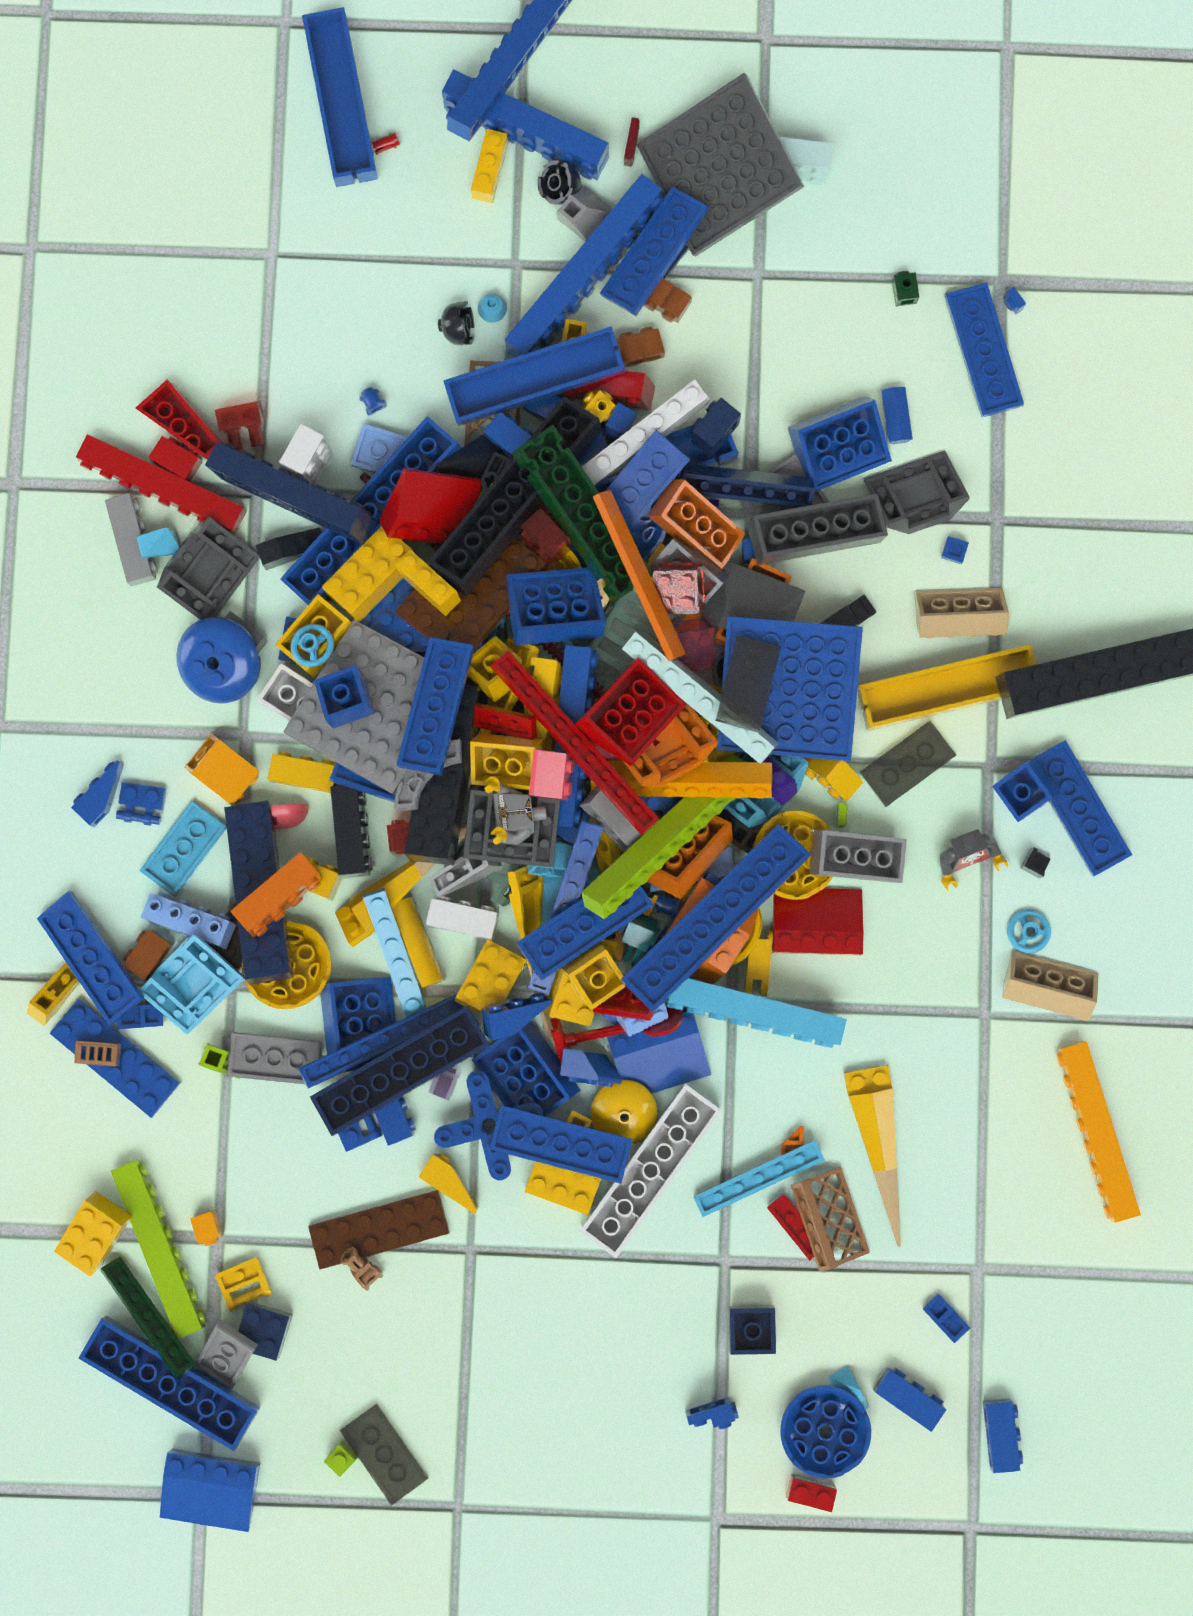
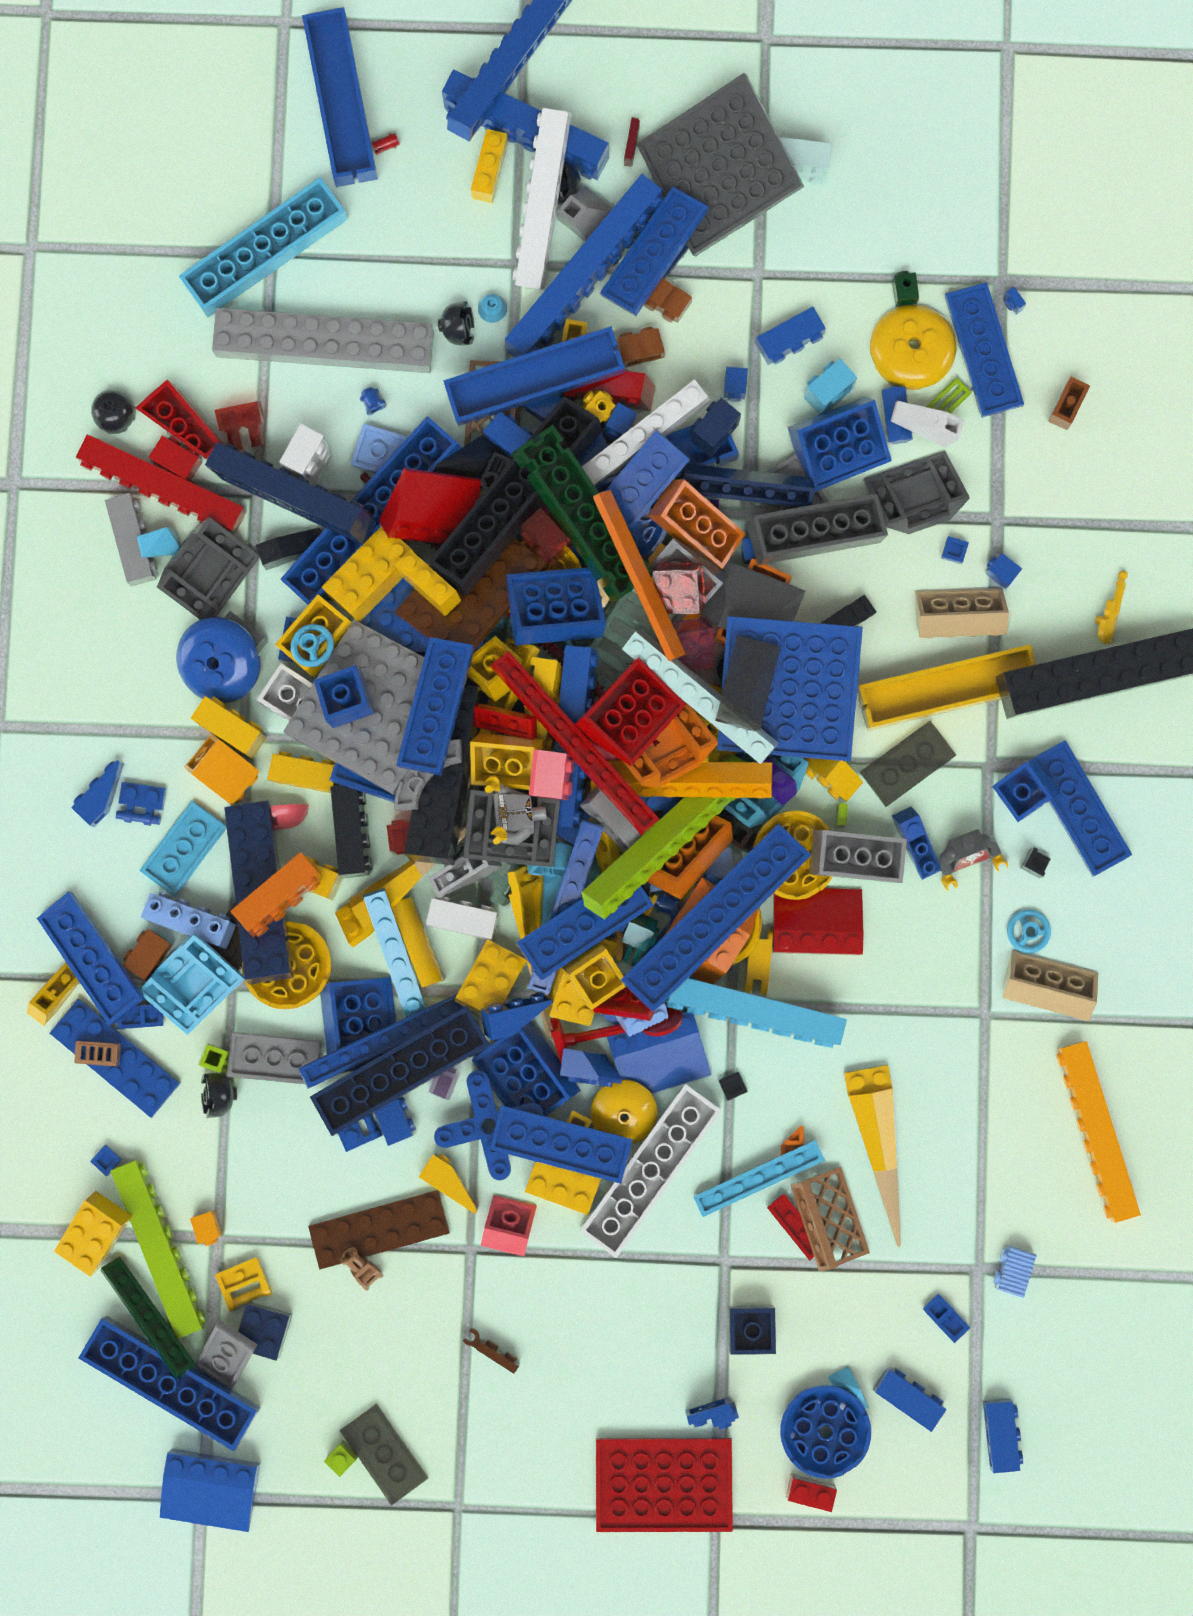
none -> blue plate [90,1144,123,1177]
none -> black cylinder [91,389,136,434]
none -> medium azure brick [179,177,348,318]
none -> yellow brick [191,696,266,759]
none -> black cylinder [201,1073,237,1119]
none -> light grey brick [212,308,434,374]
none -> reddish brown plate [463,1328,520,1374]
none -> coral slope [480,1195,537,1256]
none -> white brick [513,108,572,290]
none -> red plate [596,1438,733,1532]
none -> black tile [718,1071,748,1101]
none -> blue brick [723,367,748,402]
none -> blue brick [755,307,826,365]
none -> medium azure brick [804,358,858,414]
none -> yellow brick [870,305,957,390]
none -> white slope [891,401,964,448]
none -> blue slope [891,806,941,880]
none -> lime tile [926,378,972,414]
none -> blue brick [986,553,1023,590]
none -> light blue brick [993,1245,1037,1298]
none -> dark orange brick [1048,376,1090,430]
none -> yellow piece [1095,570,1128,644]

